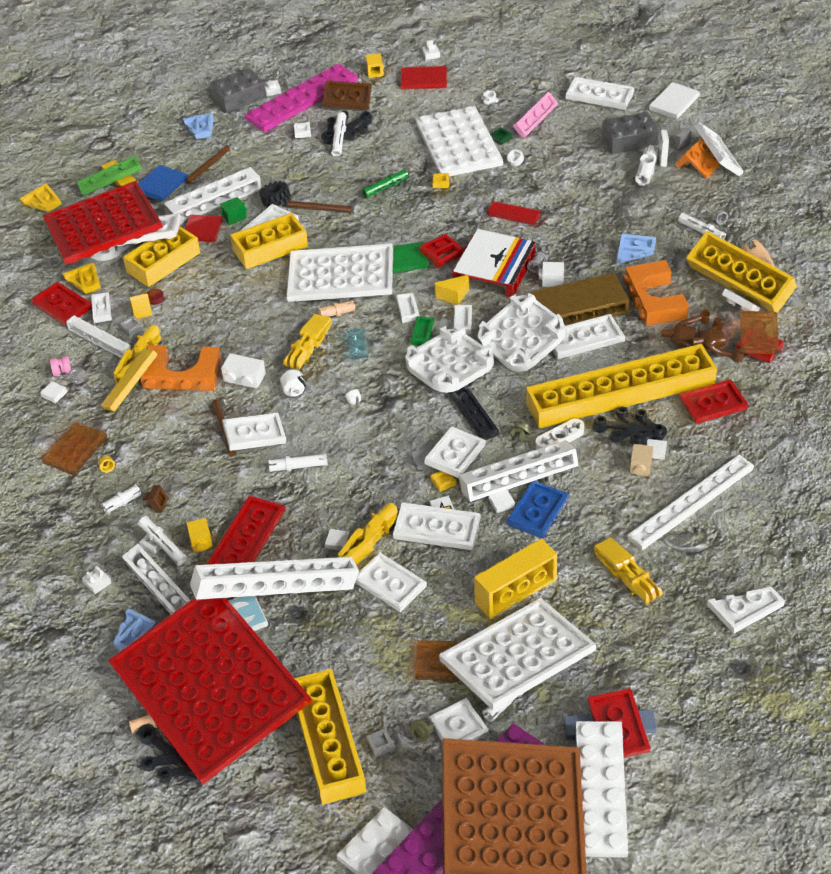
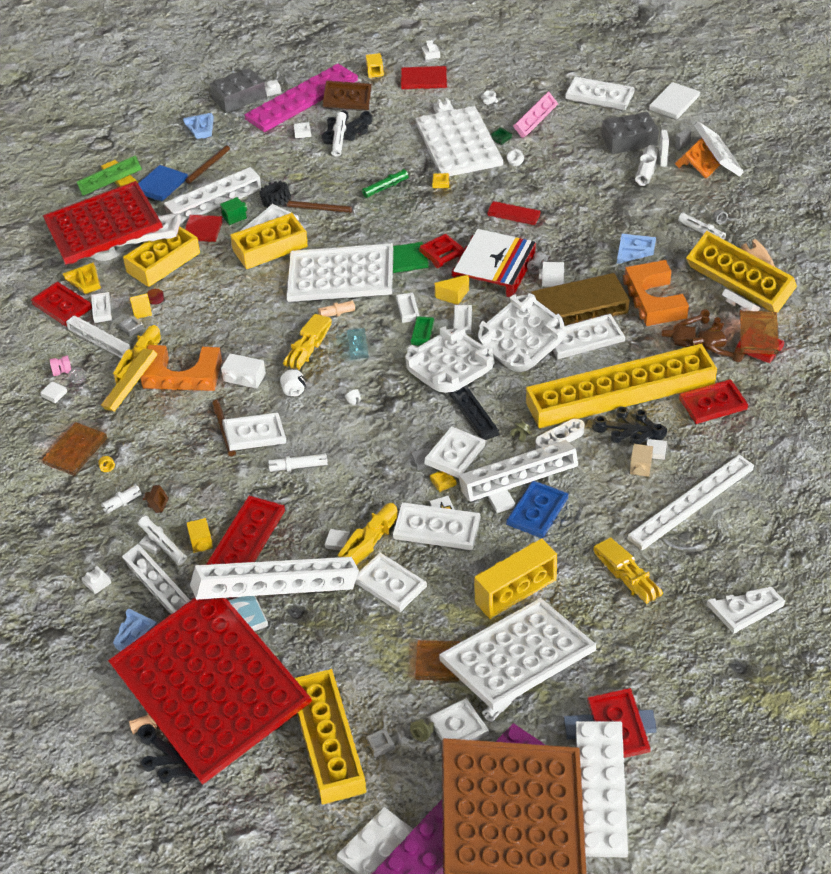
yellow wing [19,183,62,212] -> none
none -> white tile [434,97,454,113]

